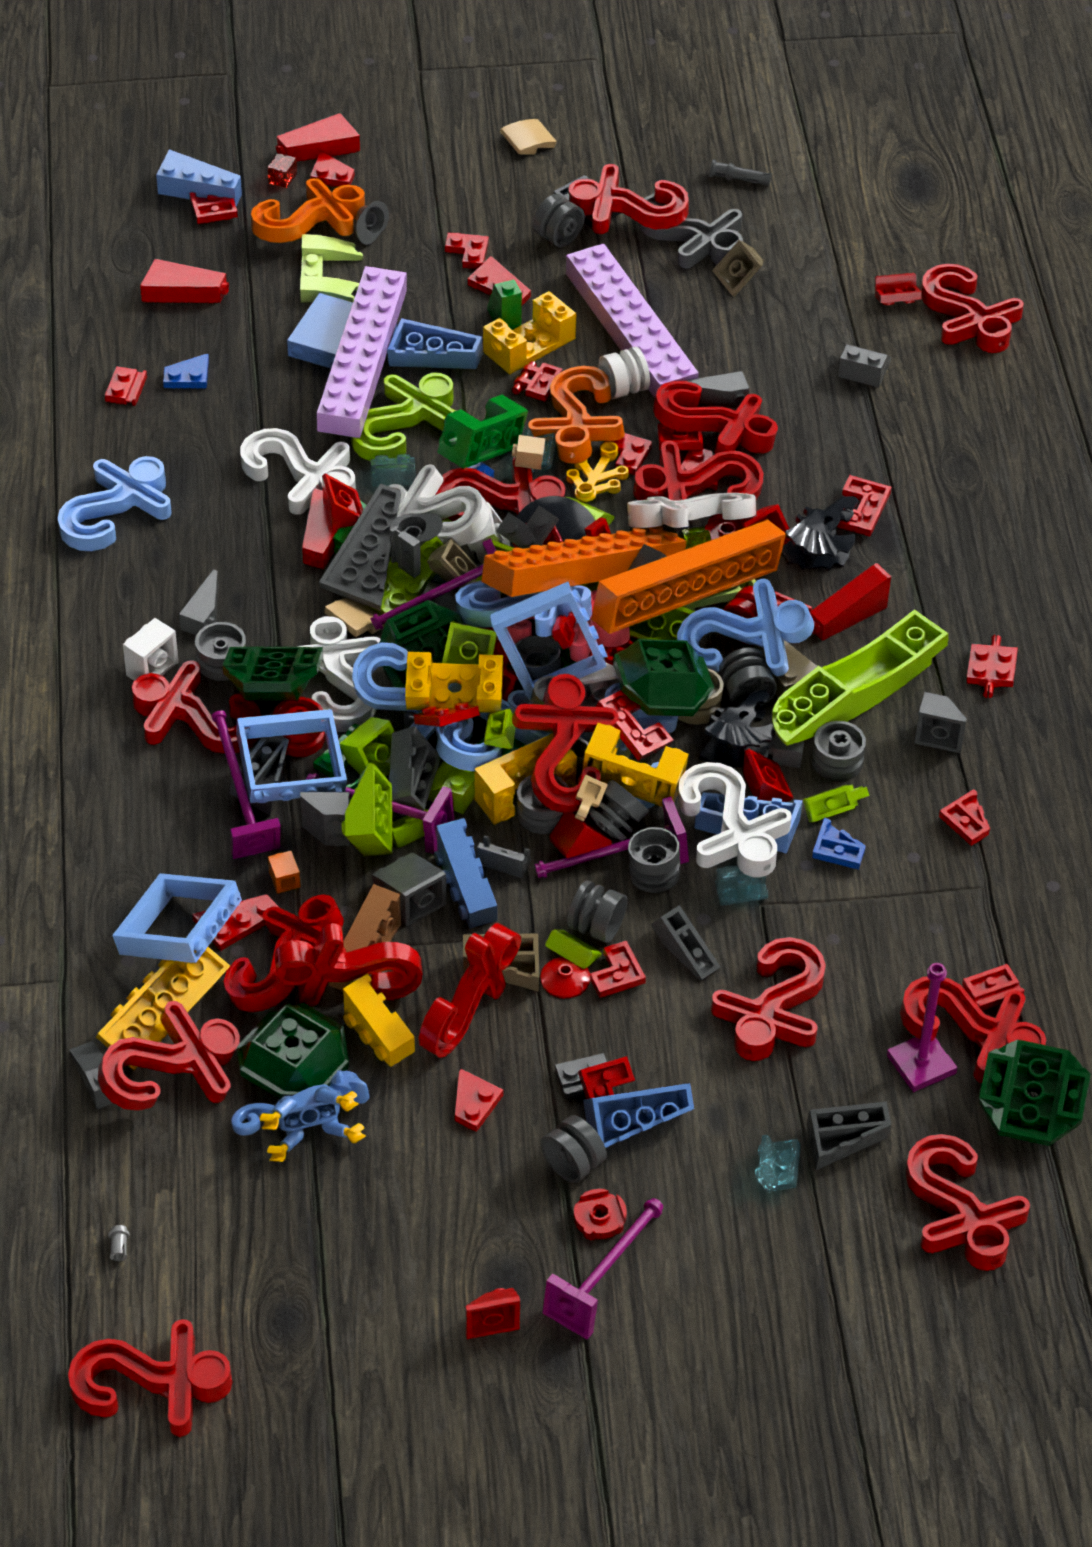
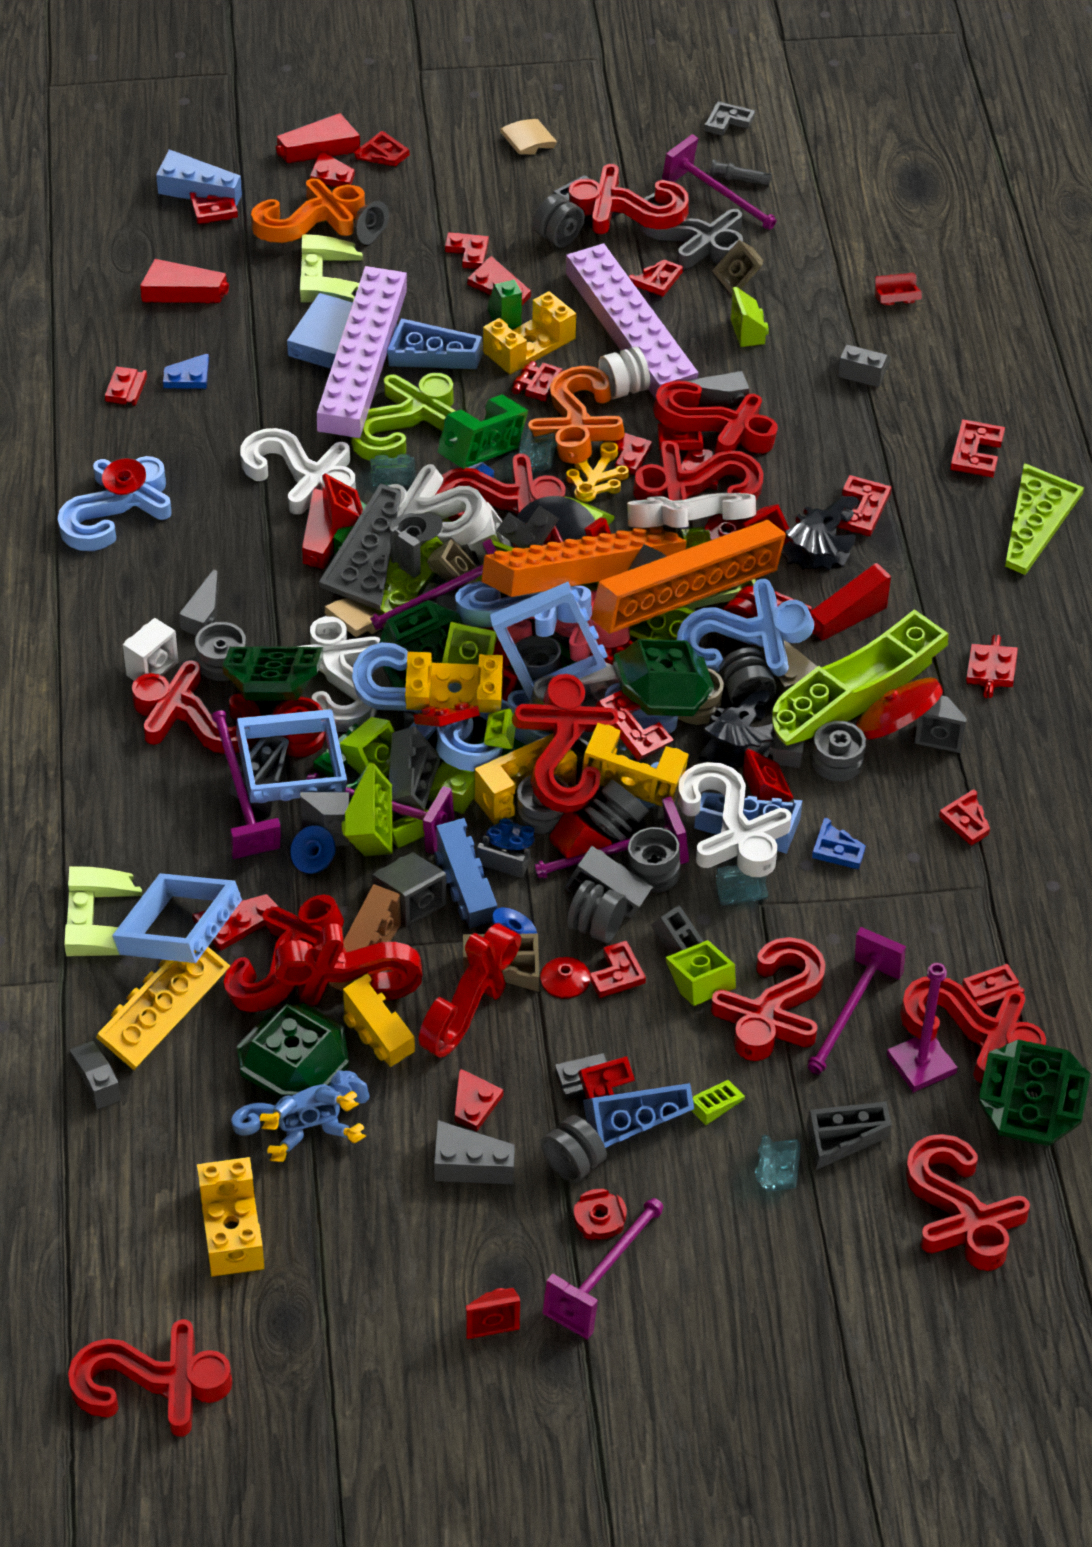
red piece [98,1001,240,1111] -> none
light grey pin [108,1225,130,1261] -> none
clear red brick [268,153,297,188] -> none
orange brick [268,851,301,893] -> none
tan brick [511,435,545,470] -> none
lime slope [545,929,602,969] -> none
red plate [552,611,576,649] -> none
tan plate [575,775,608,822] -> none
lime hinge [803,784,869,822] -> none
red piece [921,264,1024,353] -> none
none -> yellowish green wedge [64,866,142,956]
none -> red dish [102,458,146,495]
none -> yellow plate [197,1157,265,1277]
none -> blue dish [291,826,335,874]
none -> red wing [354,131,410,166]
none -> dark grey wedge [435,1120,515,1184]
none -> blue dish [486,818,534,850]
none -> blue dish [492,907,537,934]
none -> wedge [564,846,653,919]
none -> red wing [629,259,683,297]
none -> magenta tile [662,134,777,230]
none -> lime slope [666,940,736,1006]
none -> lime slope [691,1080,745,1125]
none -> dark grey plate [704,101,755,135]
none -> lime slope [730,287,769,347]
none -> magenta tile [807,927,906,1074]
none -> red dish [856,677,943,739]
none -> plate [950,419,1005,478]
none -> lime wing [1005,463,1084,575]

